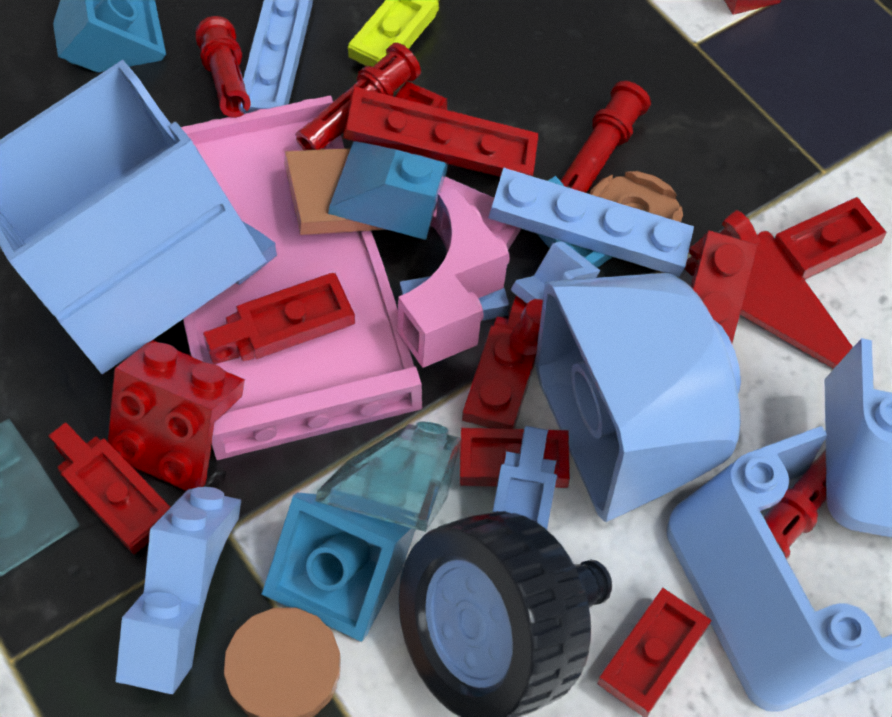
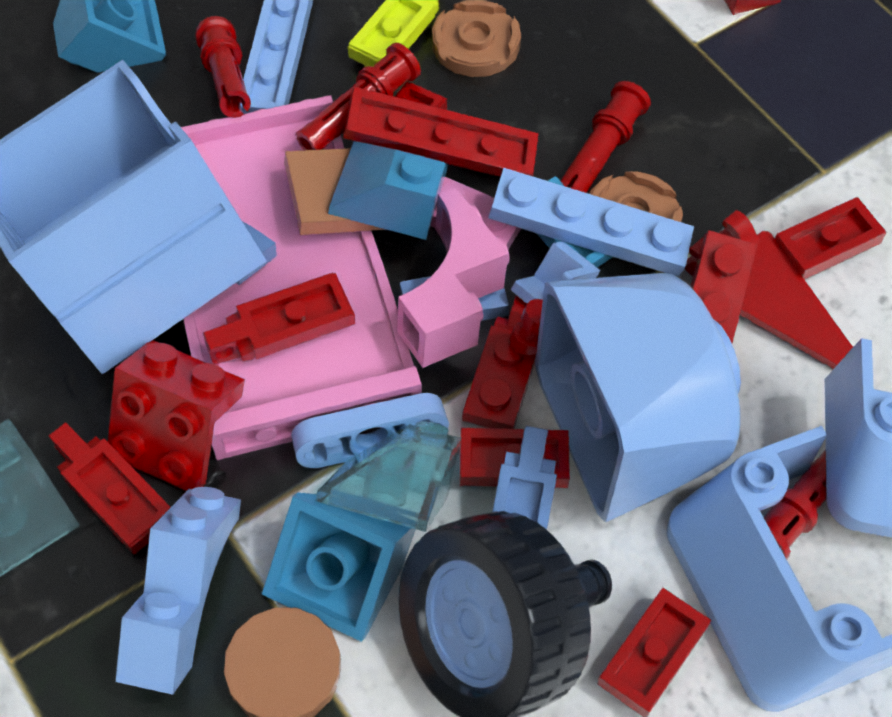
none -> light blue beam [291,393,449,468]
none -> nougat tile [432,0,521,77]

